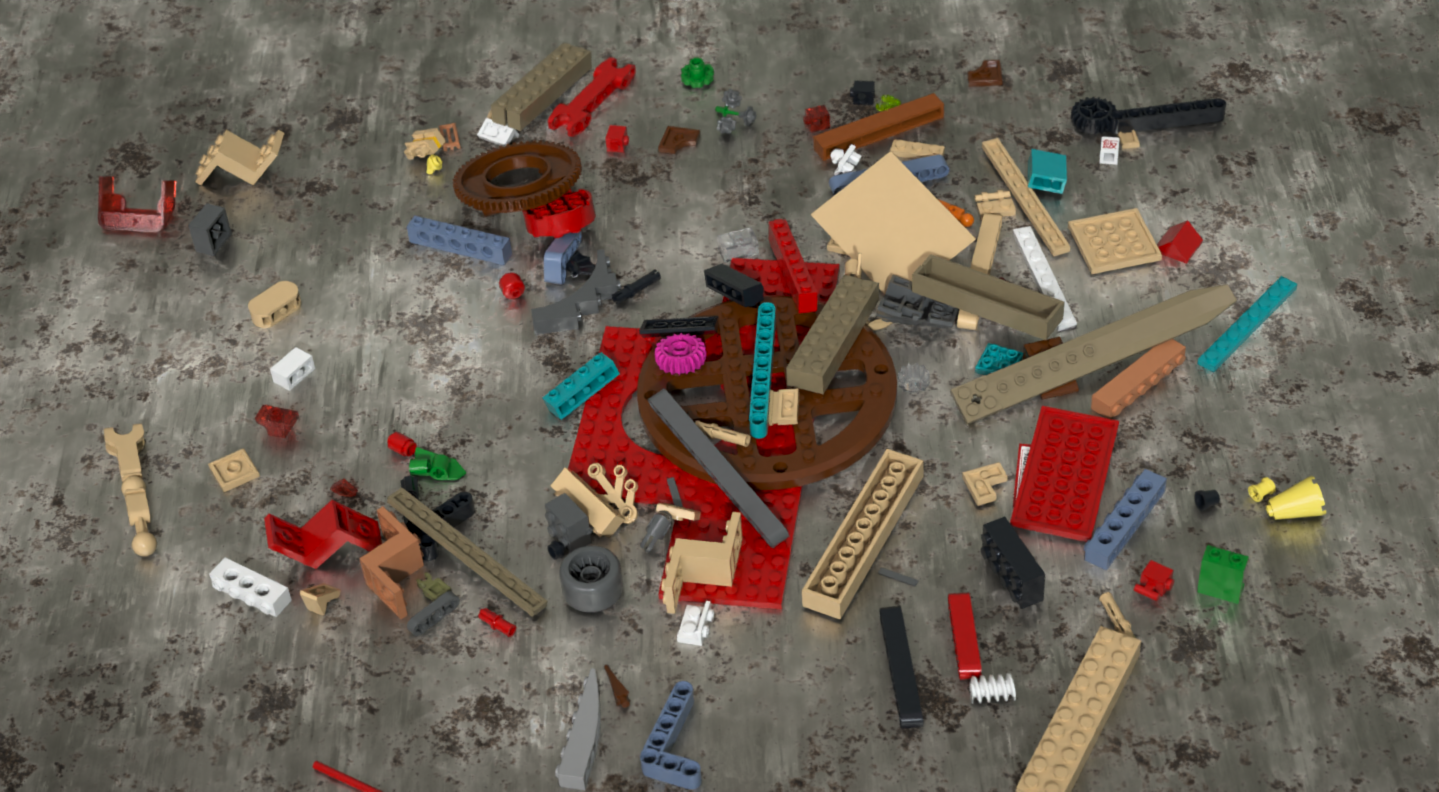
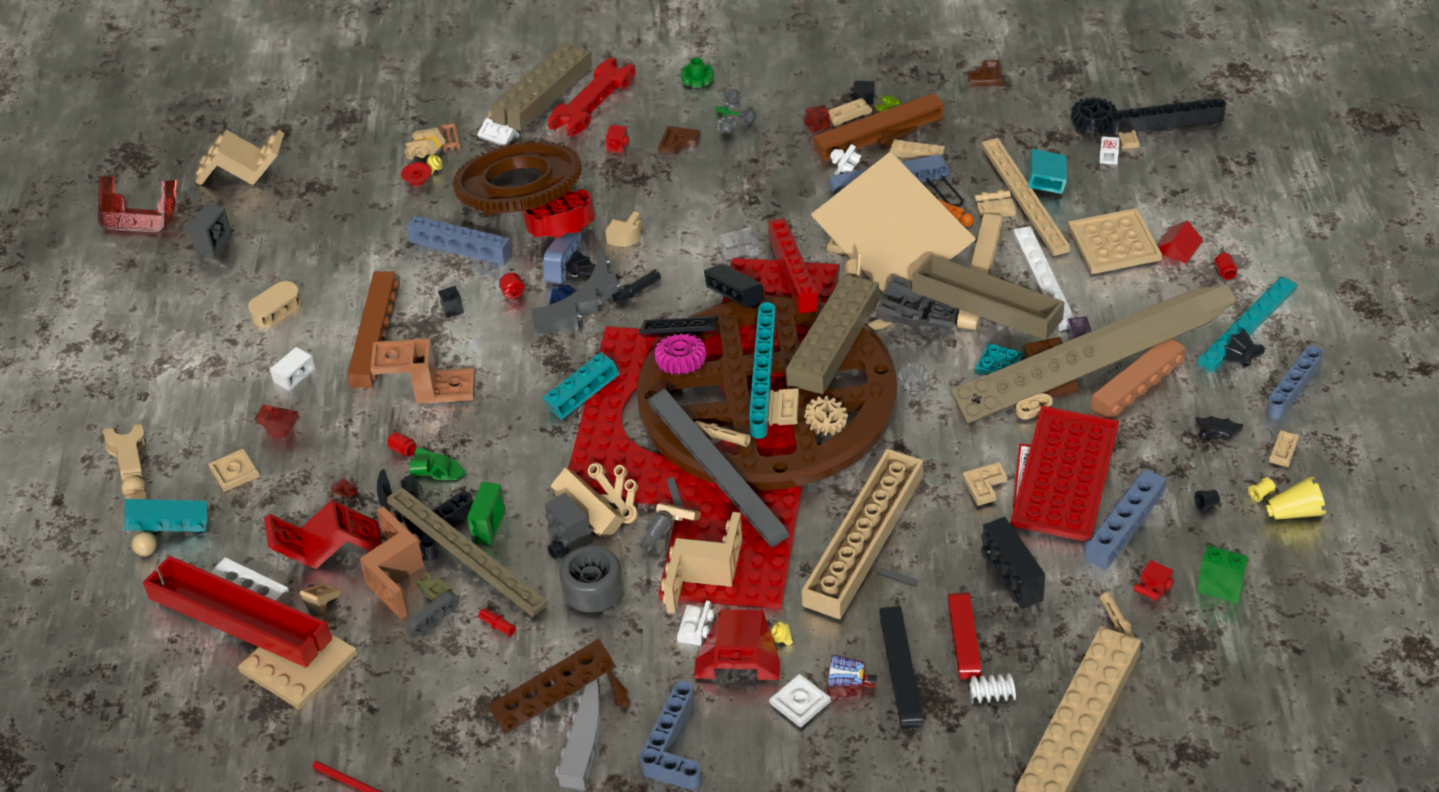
none -> teal brick [124,499,208,532]
none -> red piece [143,555,332,668]
none -> tan plate [238,634,357,710]
none -> dark orange brick [347,271,400,388]
none -> nougat bracket [370,338,475,404]
none -> black slope [377,469,404,523]
none -> red piece [401,162,432,186]
none -> black brick [438,286,464,318]
none -> green window [467,482,506,546]
none -> reddish brown brick [488,638,616,734]
none -> dark blue bracket [549,285,577,305]
none -> tan brick [605,211,642,247]
none -> red wedge [694,609,780,680]
none -> white plate [769,673,831,728]
none -> light yellow plate [771,622,793,645]
none -> tan gear [804,396,848,436]
none -> tan plate [826,98,872,127]
none -> torso [827,654,877,700]
none -> reddish brown piece [878,126,918,148]
none -> black piece [926,175,963,207]
none -> tan plate [1016,393,1053,419]
none -> clear purple brick [1067,316,1092,340]
none -> black arm [1195,416,1243,440]
none -> red brick [1214,253,1238,280]
none -> black arm [1224,329,1265,367]
none -> sand blue beam [1267,346,1322,419]
none -> tan plate [1269,430,1300,467]

